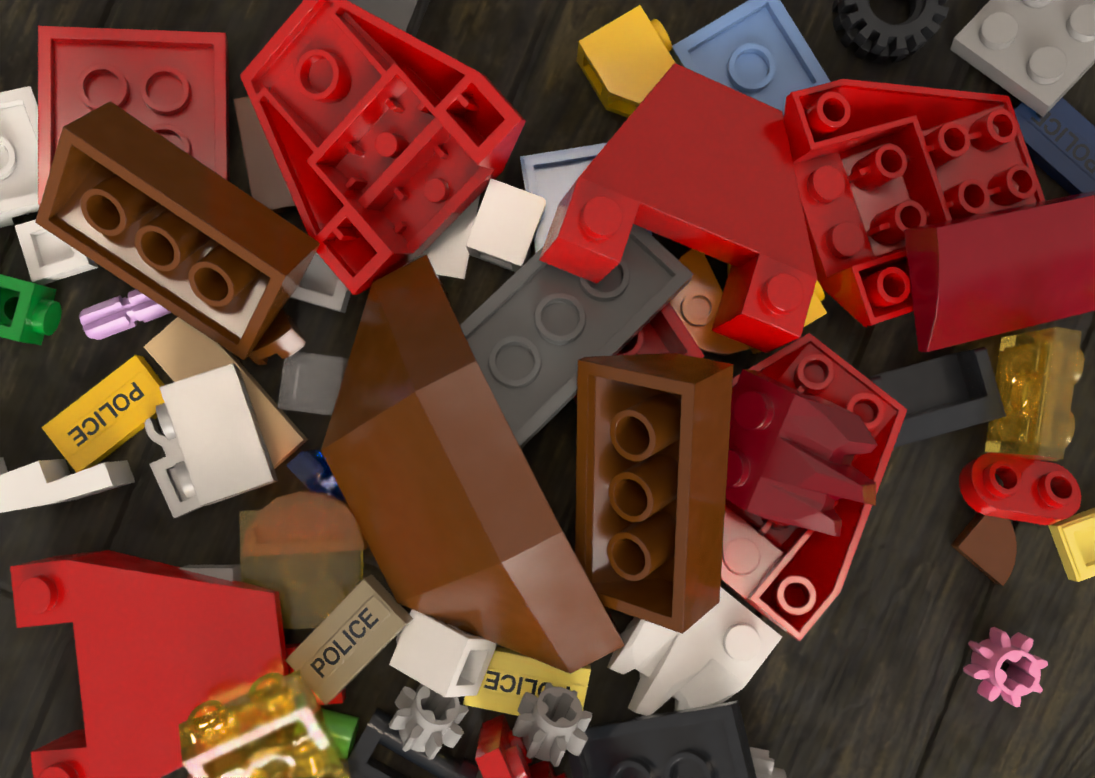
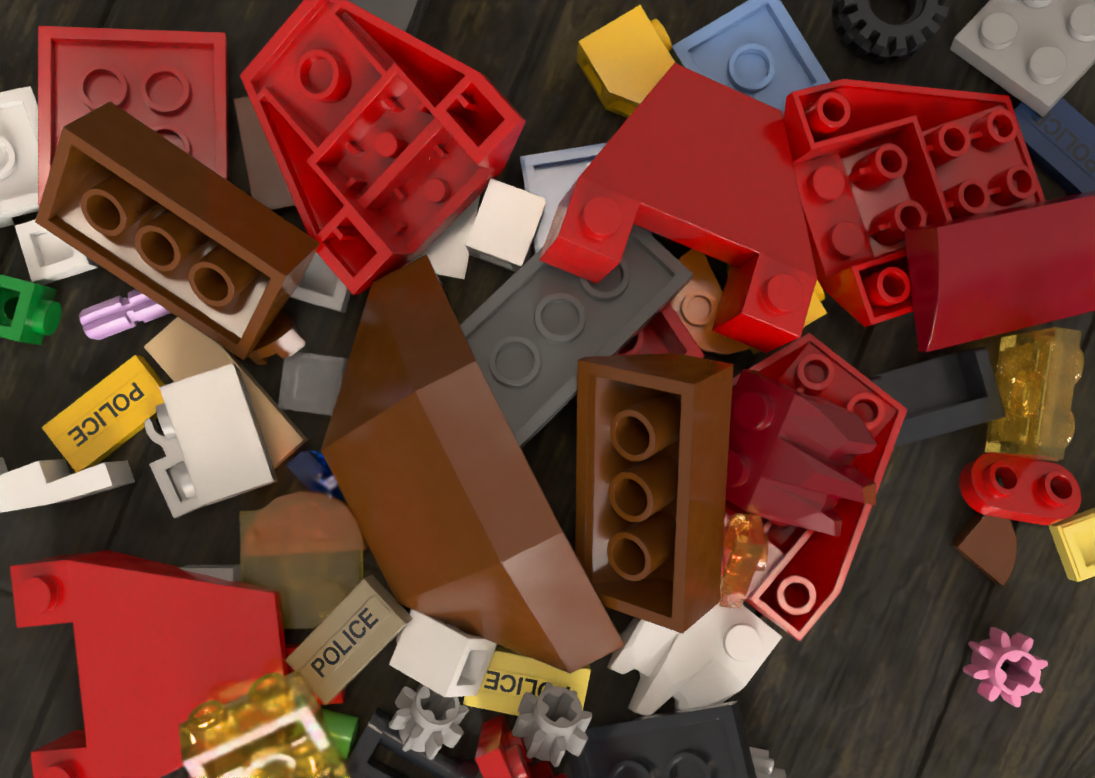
none -> clear orange plate [719,513,768,609]

